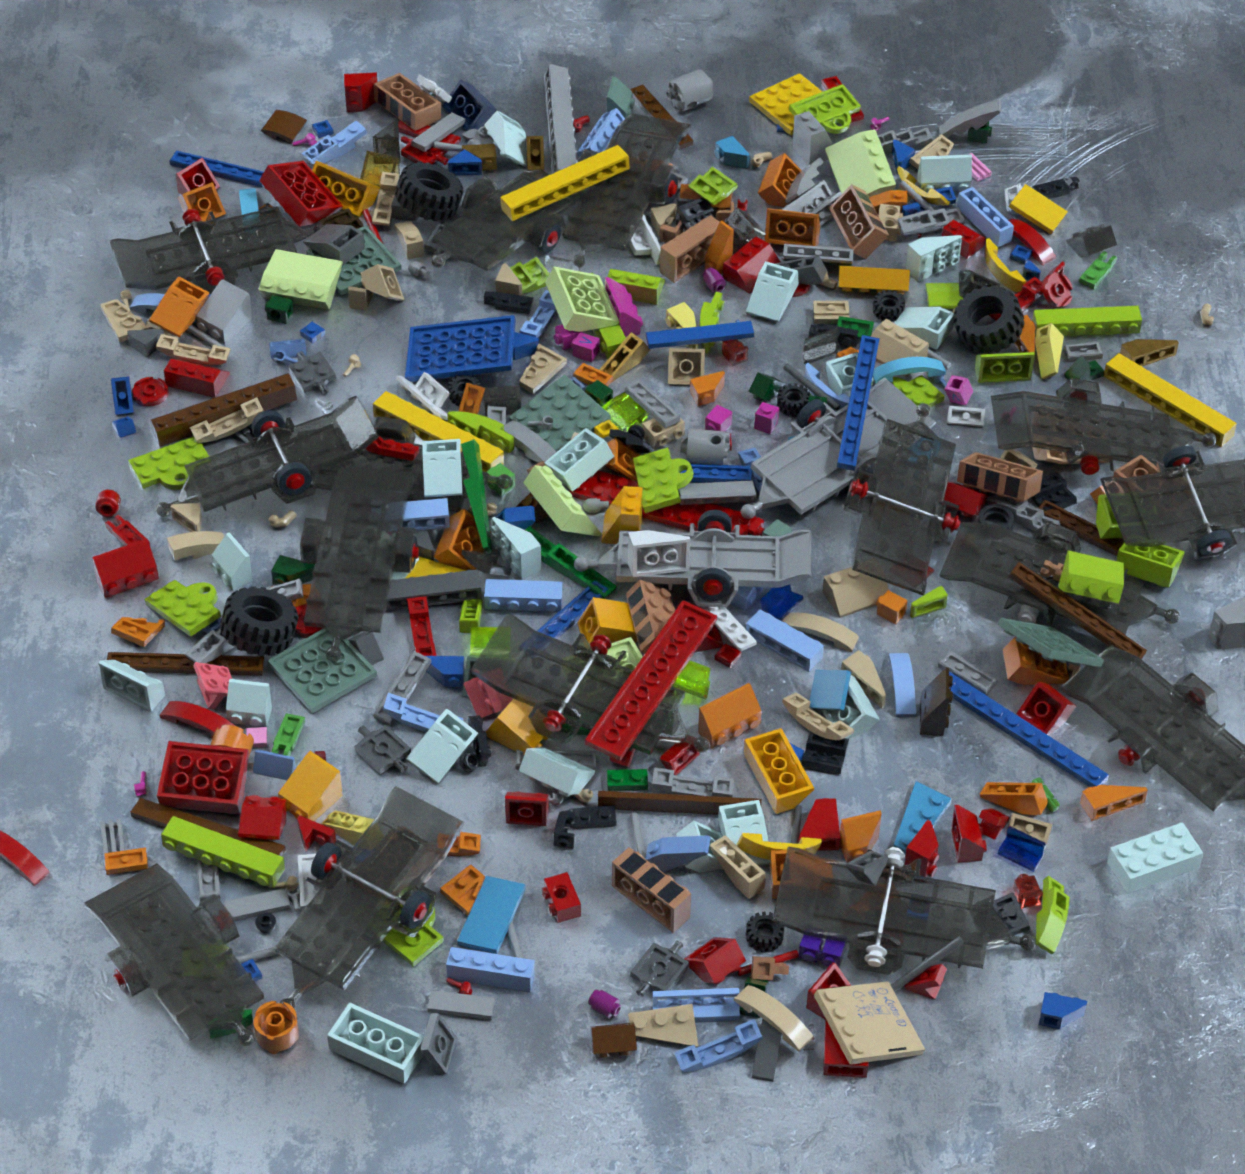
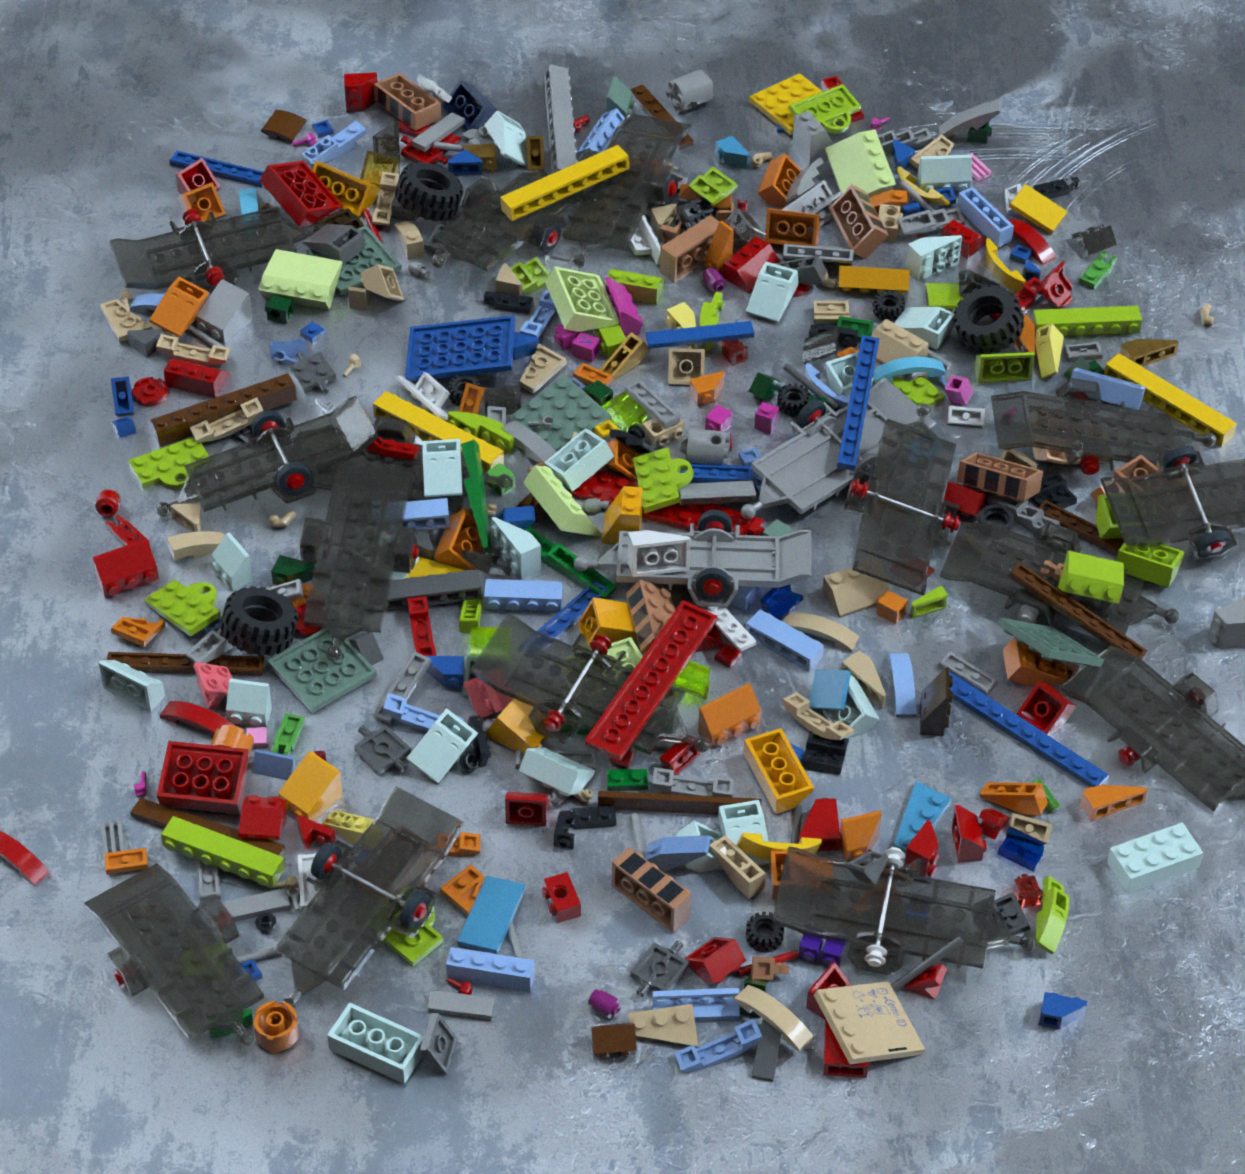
none -> light blue brick [1068,368,1146,412]

